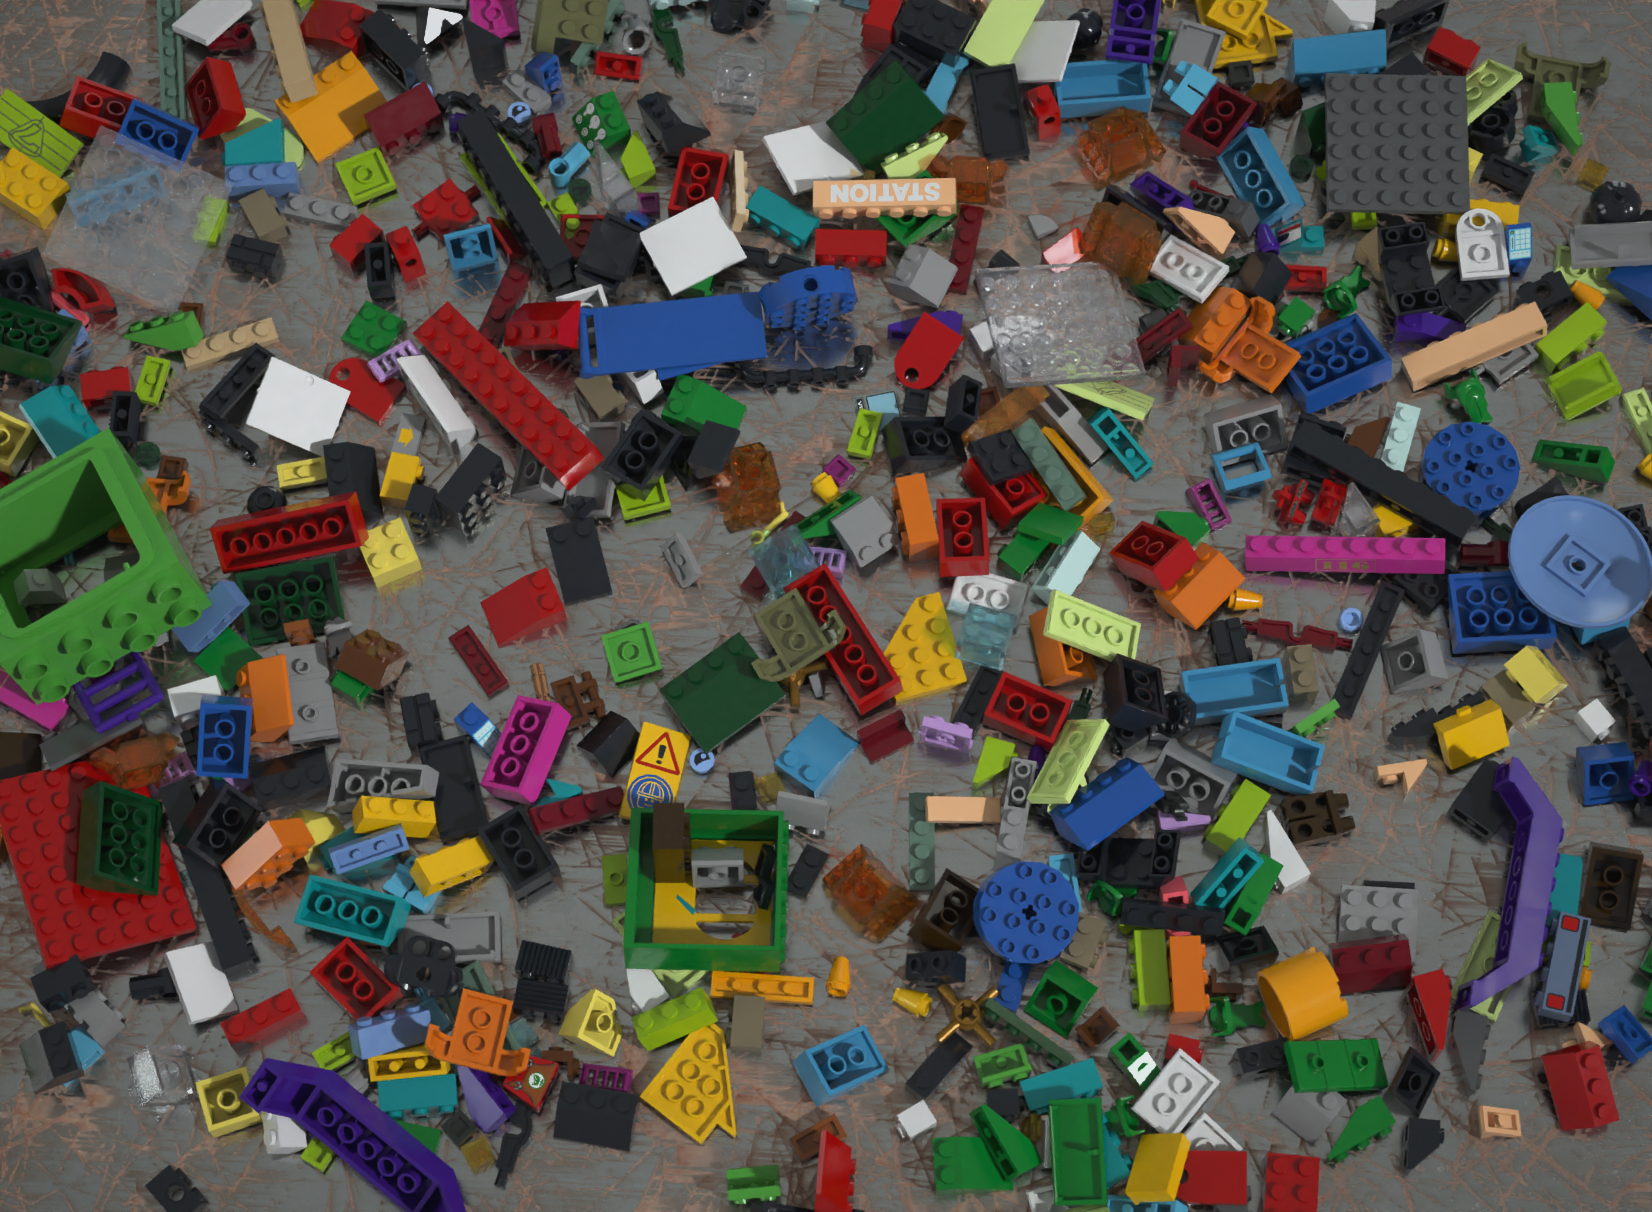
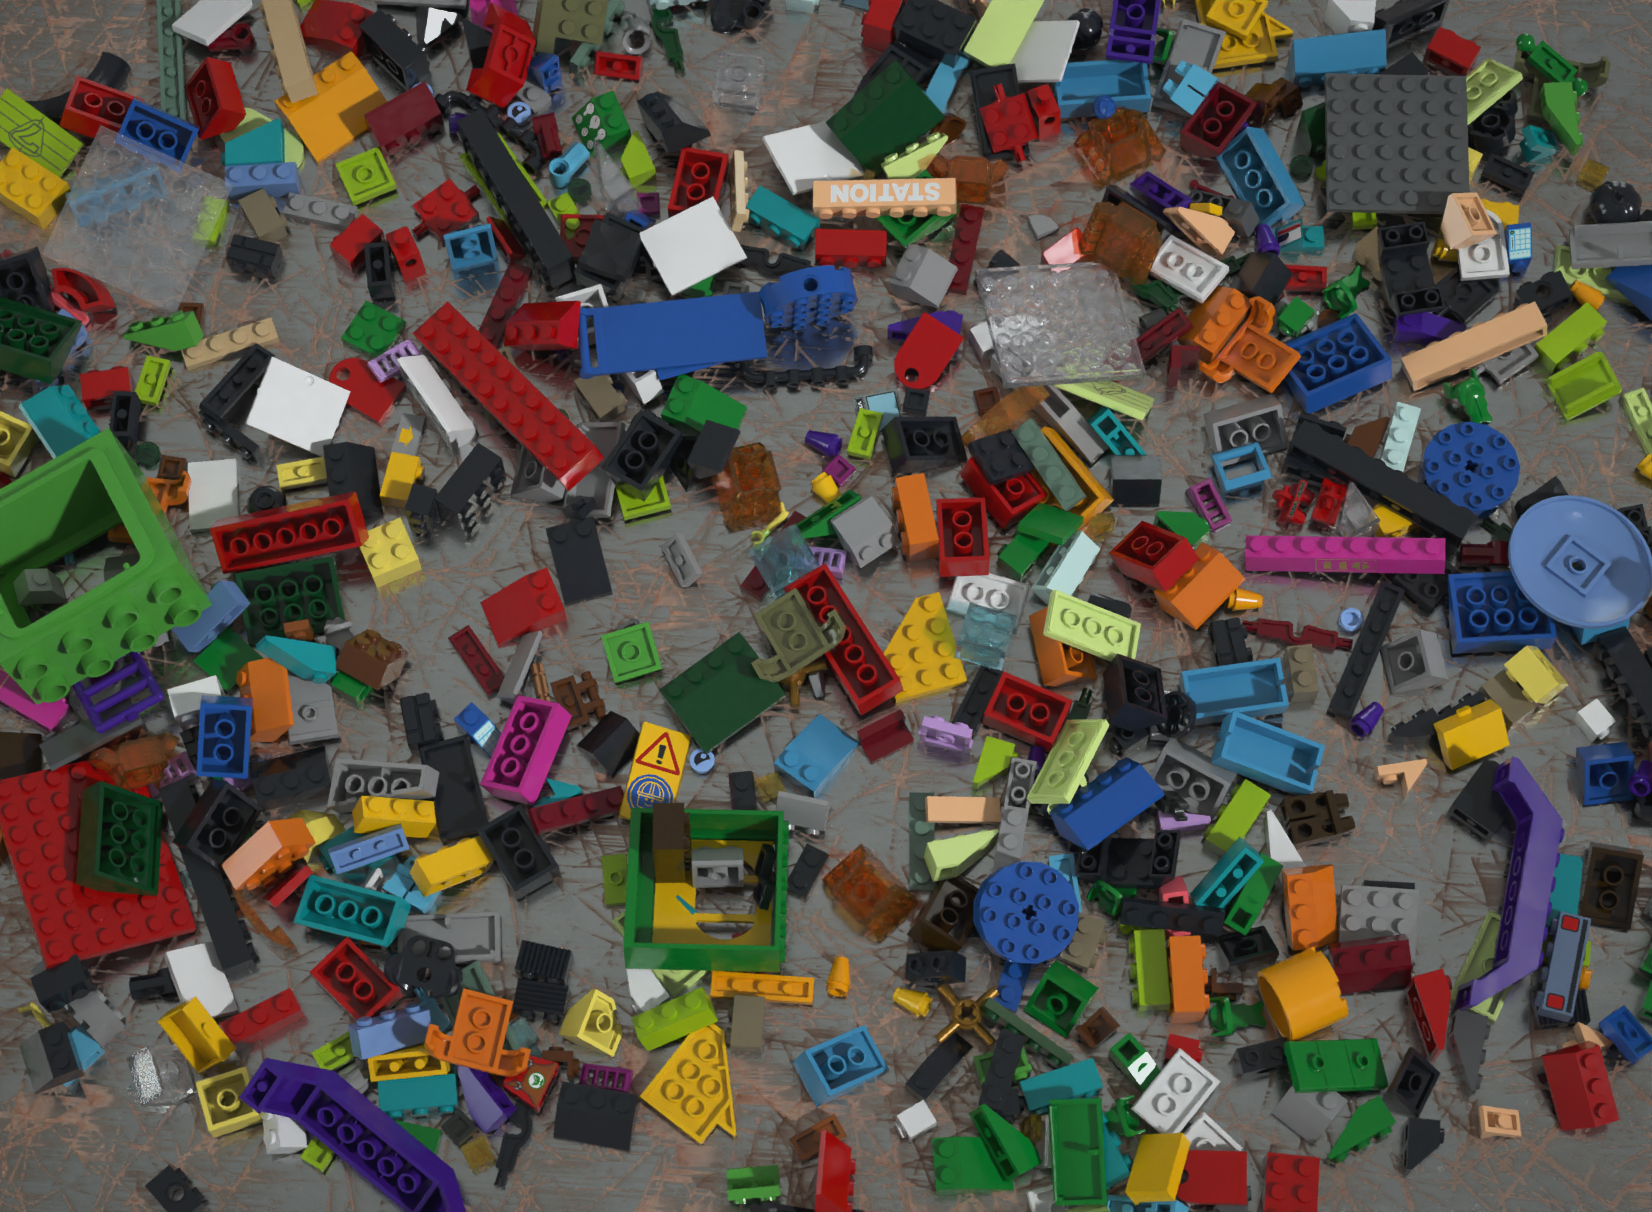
black brick [944,375,983,434] -> none
pearl dark grey plate [1227,60,1255,88] -> none
bright green plate [1288,698,1340,737] -> none
green slope [1532,439,1615,483] -> none
none -> yellow container [157,996,236,1074]
none -> white tile [188,459,239,533]
none -> teal slope [256,635,336,684]
none -> red tile [262,863,313,907]
none -> white slope [364,868,384,891]
none -> red slope [466,3,536,108]
none -> light grey slope [497,631,543,704]
none -> dark purple cone [805,430,843,457]
none -> yellowish green slope [923,829,999,882]
none -> black plate [978,1029,1026,1113]
none -> red plate [979,84,1039,163]
none -> black bar [1088,592,1132,619]
none -> blue plate [1093,95,1116,120]
none -> black slope [1111,455,1162,504]
none -> yellow tile [1190,203,1223,216]
none -> orange slope [1281,864,1338,951]
none -> dark purple cone [1349,702,1384,738]
none -> light nougat slope [1441,192,1497,249]
none -> green plate [1516,33,1588,97]

